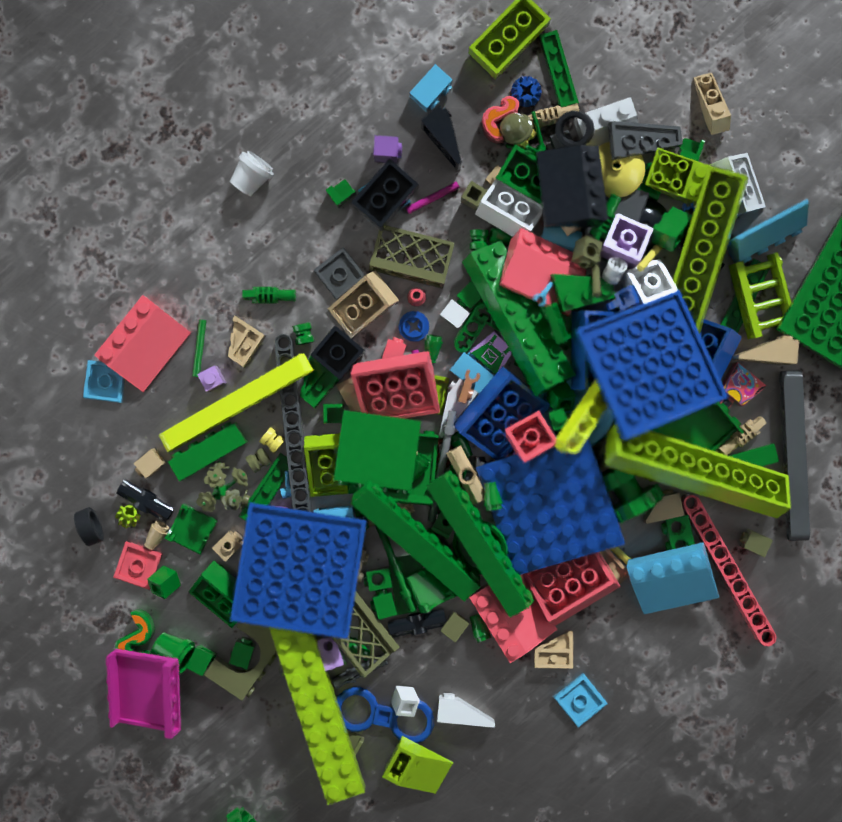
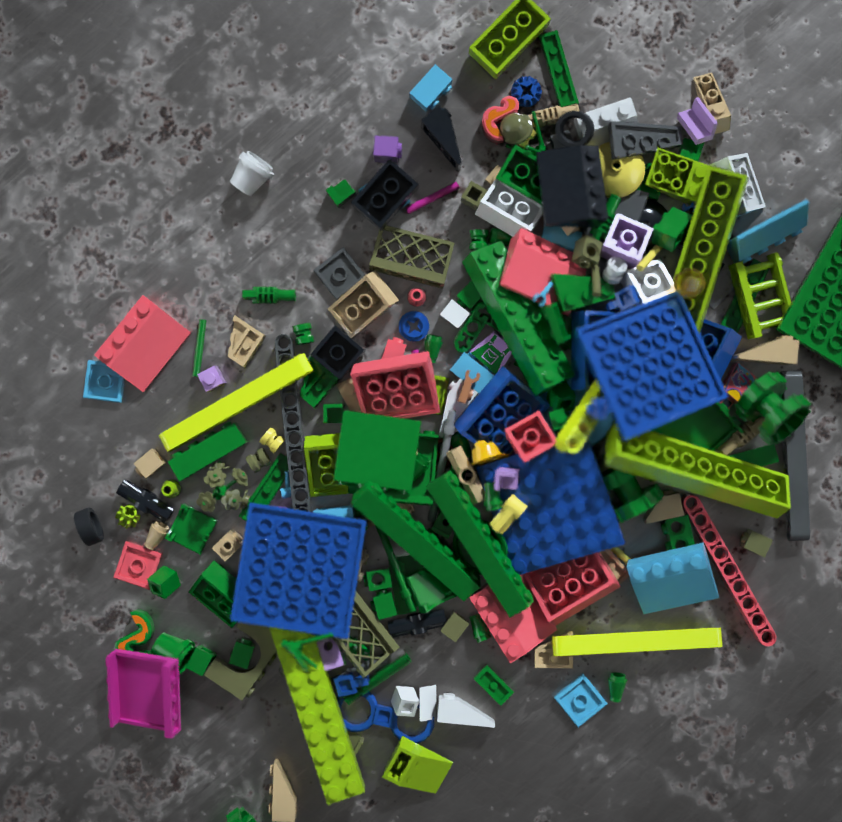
none -> lime cone [161,479,181,498]
none -> tan slope [269,759,297,822]
none -> green plant [281,633,333,671]
none -> blue plate [334,672,370,697]
none -> green axle [343,653,412,705]
none -> white sticker [419,685,437,722]
none -> yellow piece [471,440,508,465]
none -> green plate [473,664,514,706]
none -> light yellow piece [490,494,528,534]
none -> lavender panel [494,467,519,491]
none -> neon yellow beam [552,627,723,656]
none -> blue gear [586,398,612,419]
none -> green cone [608,672,627,703]
none -> clear yellow hair [673,269,706,298]
none -> lavender panel [677,97,718,145]
none -> green piece [735,371,812,446]

